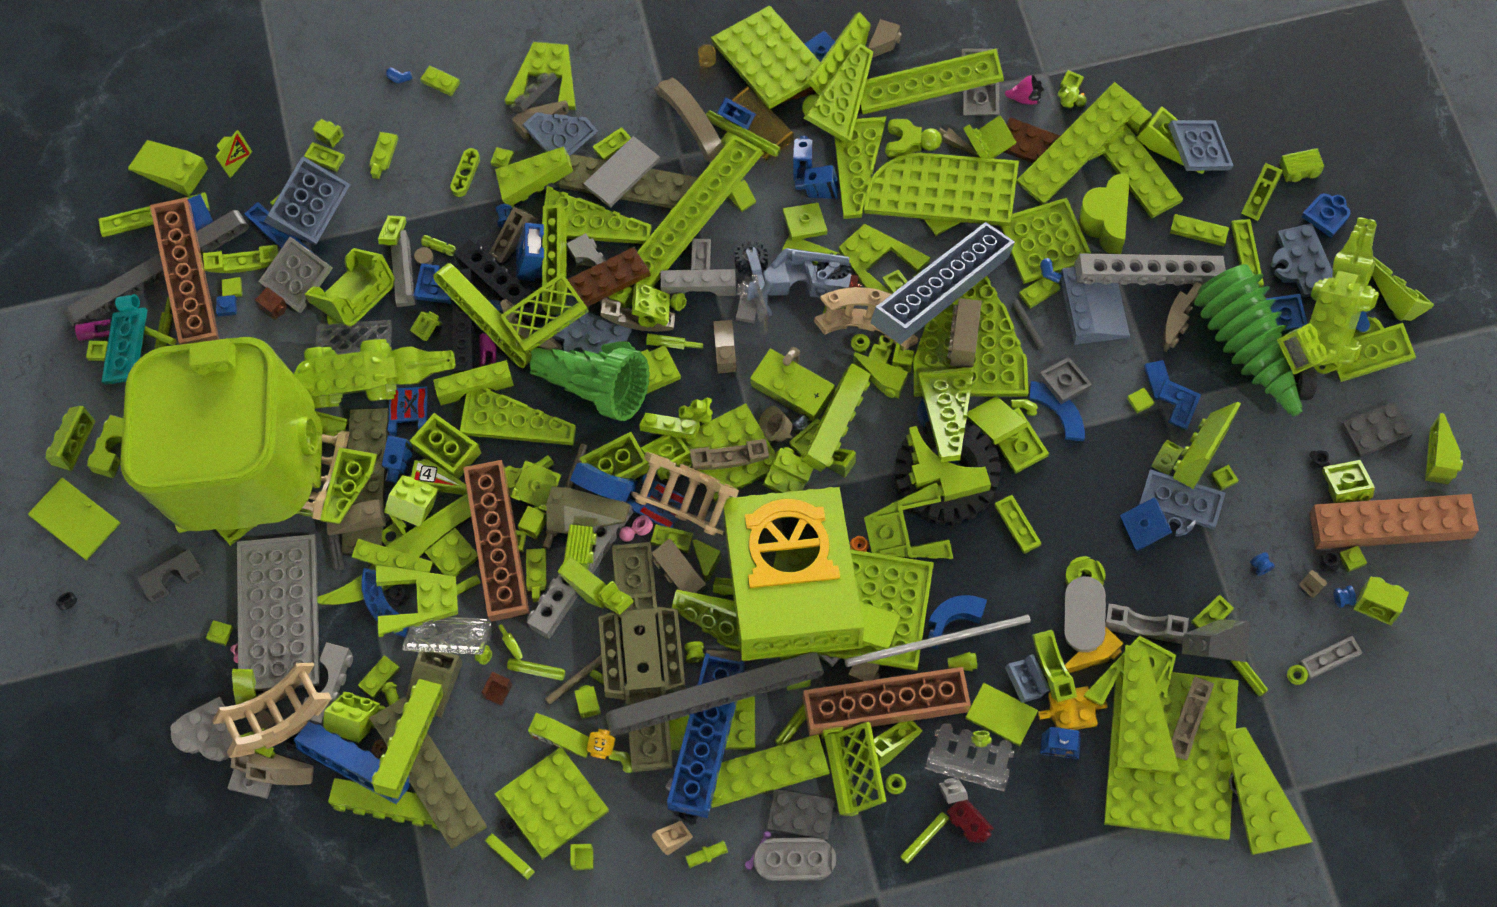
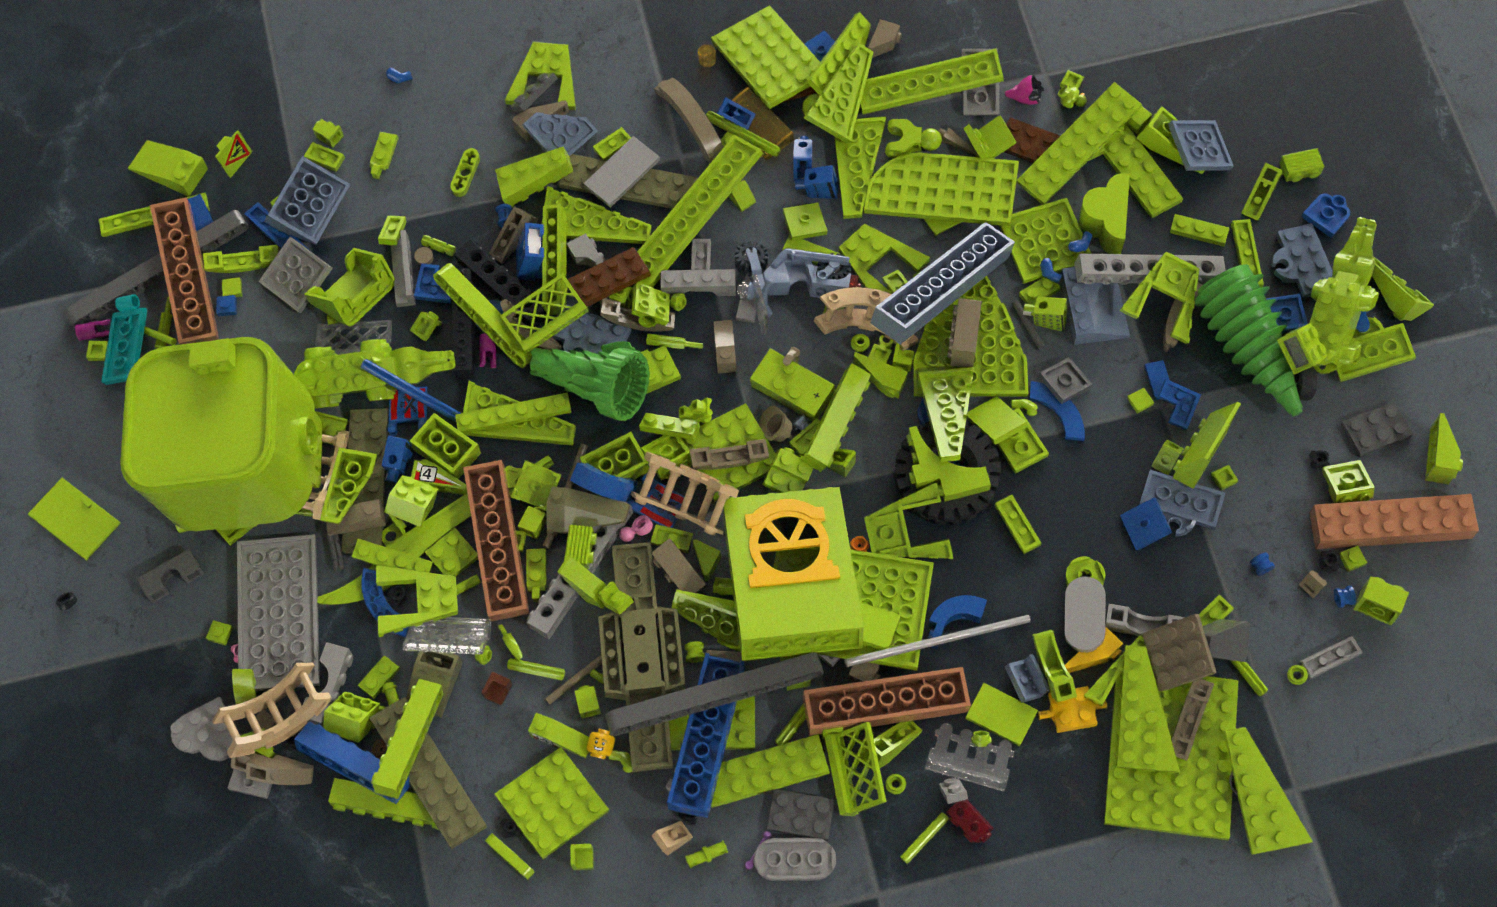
lime slope [45,405,96,471] -> none
lime arch [87,415,123,478] -> none
copper brick [255,287,287,320] -> none
lime plate [420,65,460,96] -> none
lime arch [433,360,514,405] -> none
lime plate [491,147,514,168] -> none
lime cone [948,652,978,671] -> none
blue torso [1040,727,1081,759] -> none
none -> blue axle [361,359,461,422]
none -> lime plate [455,393,572,434]
none -> lime torso [1023,297,1068,332]
none -> blue arm [1068,232,1093,252]
none -> lime wing [1119,252,1200,344]
none -> dark tan plate [1142,614,1217,692]

